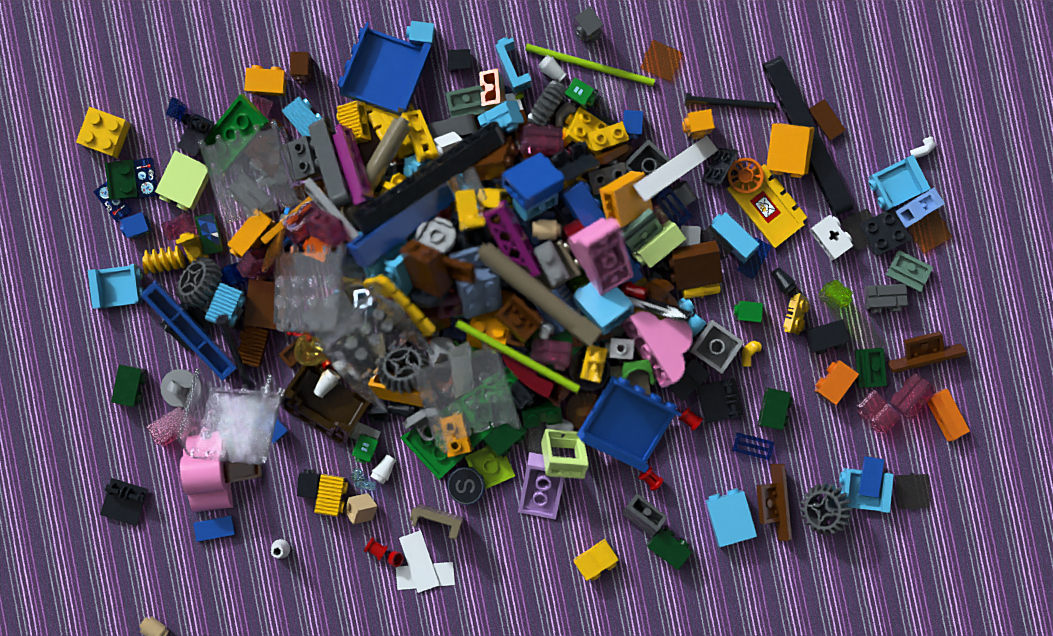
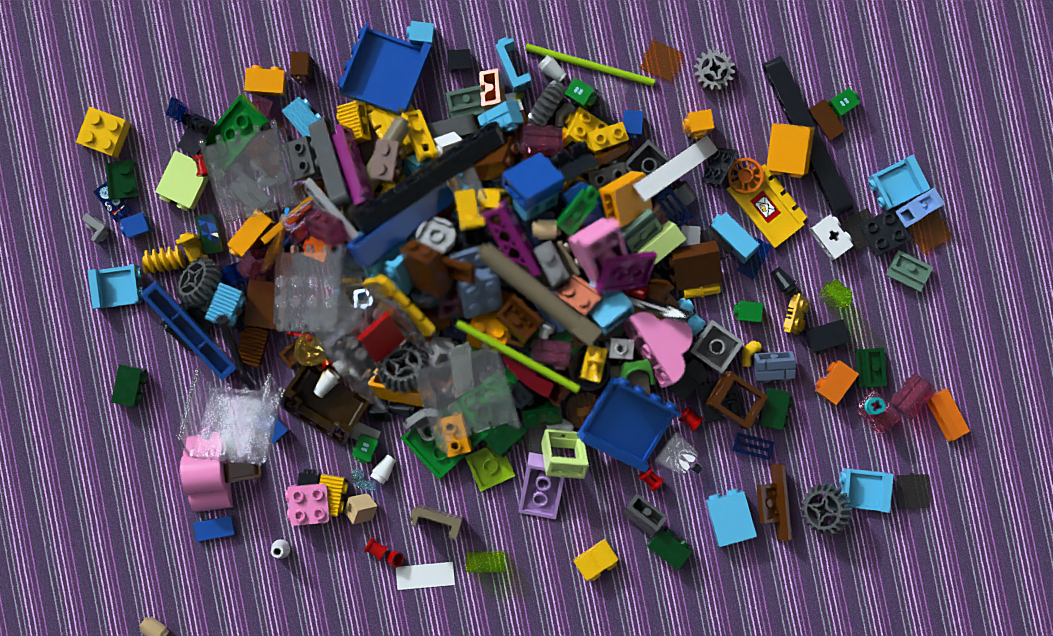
black hinge [100,478,148,526] -> none
clear blue tile [133,157,160,199] -> none
clear pink hinge [147,406,195,447] -> none
light grey tile [160,369,200,407] -> none
clear pink bracket [161,212,196,241] -> none
white sticker [399,530,439,593] -> none
black tile [447,466,486,505] -> none
dark grey brick [573,6,604,44] -> none
black bar [684,93,776,110] -> none
blue tile [858,456,885,498] -> none
dark grey brick [864,284,907,313] -> none
reddish brown bracket [887,331,967,373] -> none
white arm [910,137,936,159] -> none
none -> light grey bracket [82,213,110,243]
none -> red bush [192,154,214,177]
none -> bright pink bracket [285,484,330,526]
none -> red tile [357,312,406,364]
none -> bracket [370,139,406,183]
none -> clear neon green brick [465,550,505,572]
none -> green hinge [555,185,600,237]
none -> plate [555,274,604,318]
none -> magenta tile [595,251,657,294]
none -> clear torso [654,431,703,475]
none -> light grey gear [693,48,735,91]
none -> reddish brown window [705,371,768,429]
none -> sand blue brick [754,351,796,383]
none -> green brick [828,87,860,118]
none -> teal bush [864,397,885,415]

